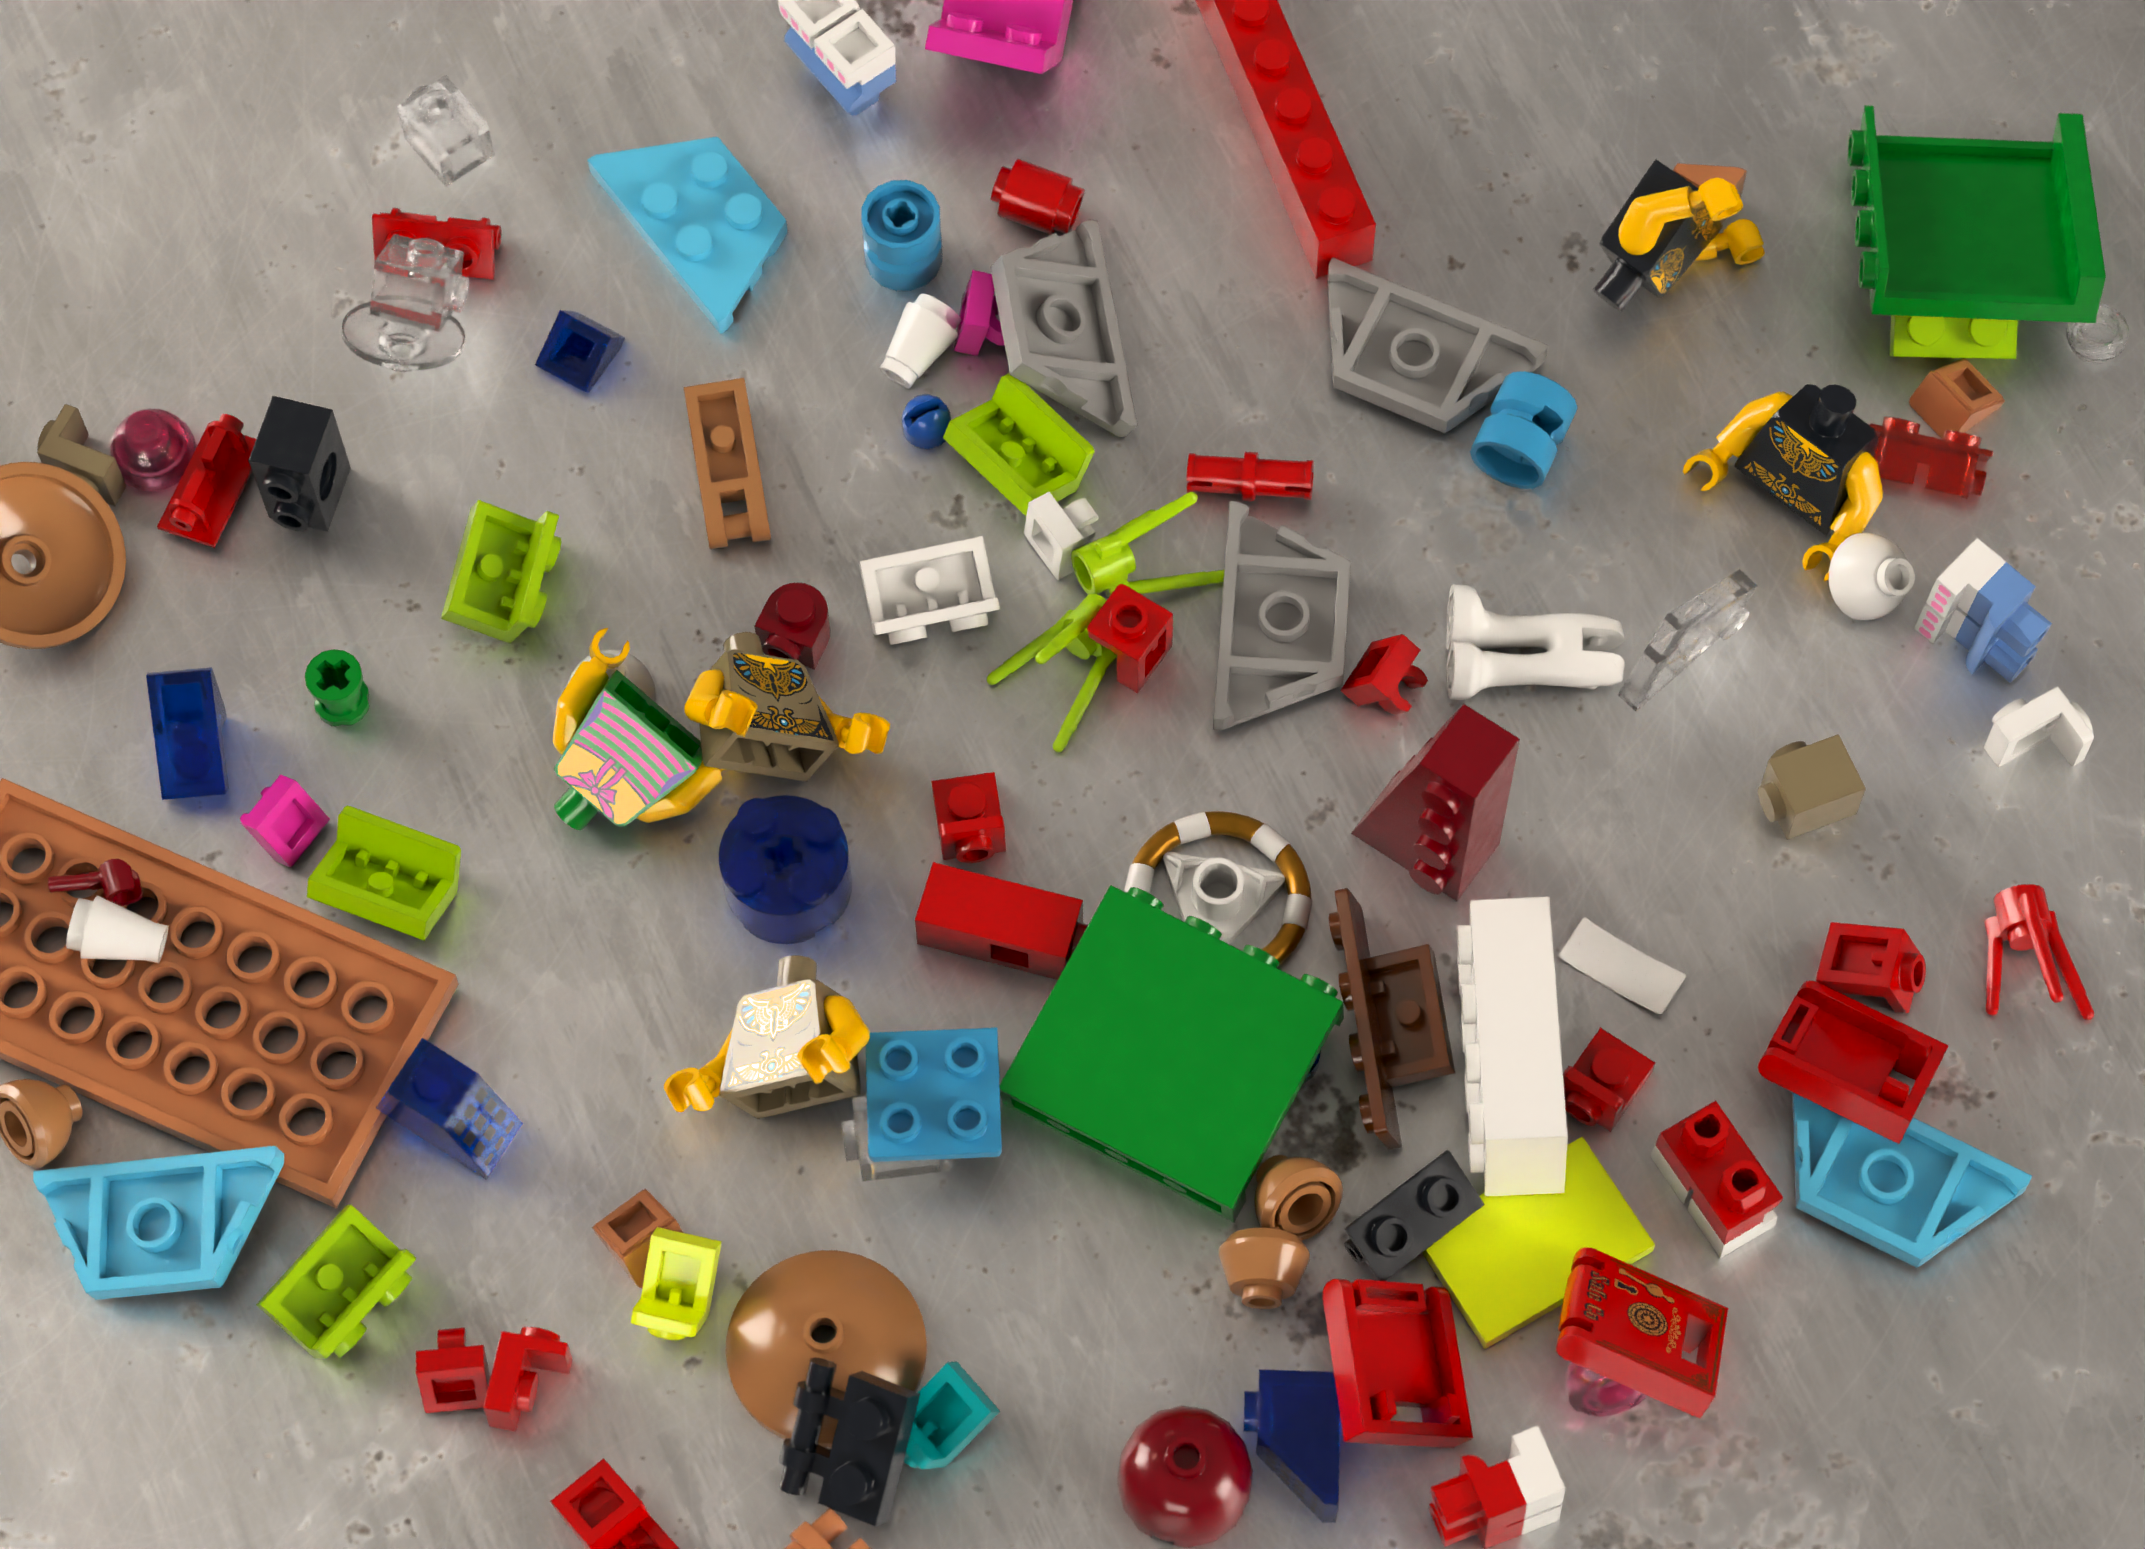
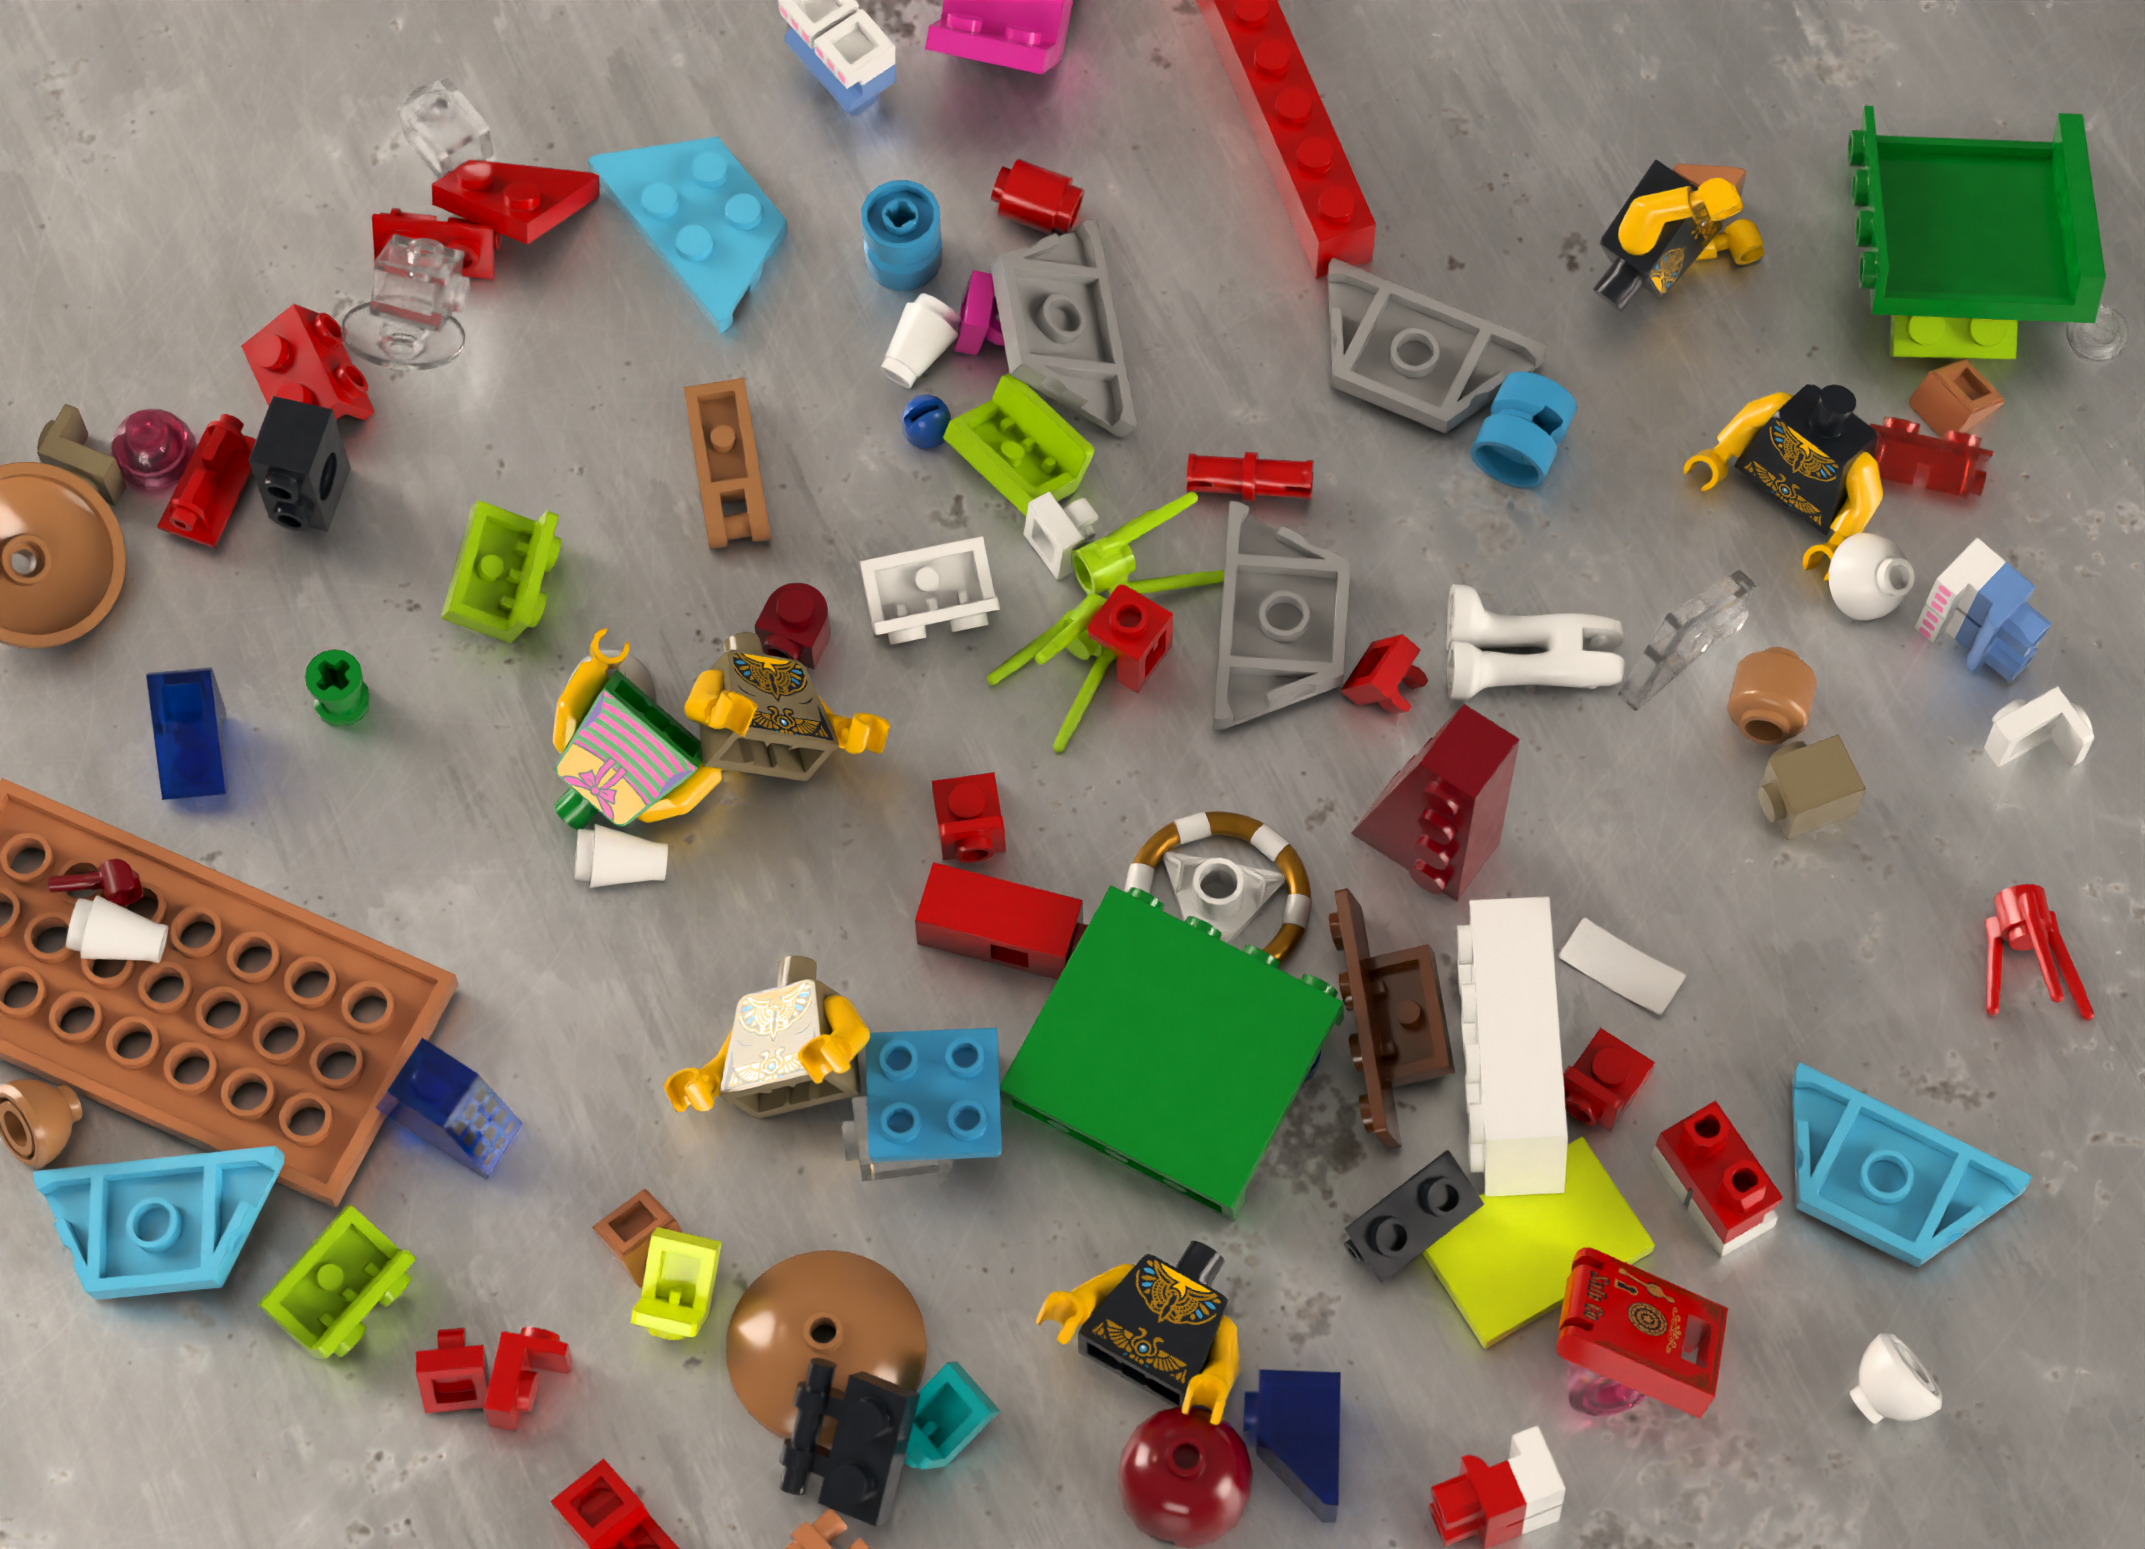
dark pink tile [240,774,330,868] -> none
lime bracket [307,806,461,941] -> none
clear blue slope [535,310,625,392] -> none
clear blue brick [719,795,852,944] -> none
medium nougat cone [1218,1228,1310,1309] -> none
medium nougat brick [1254,1155,1343,1241] -> none
red container [1322,1279,1473,1448] -> none
red container [1758,980,1949,1144] -> none
red bracket [1815,922,1926,1013] -> none
none -> red bracket [241,304,374,420]
none -> red wing [431,159,600,245]
none -> white cone [574,824,668,888]
none -> torso [1035,1241,1240,1425]
none -> medium nougat head [1727,647,1817,745]
none -> white brick [1850,1333,1942,1424]

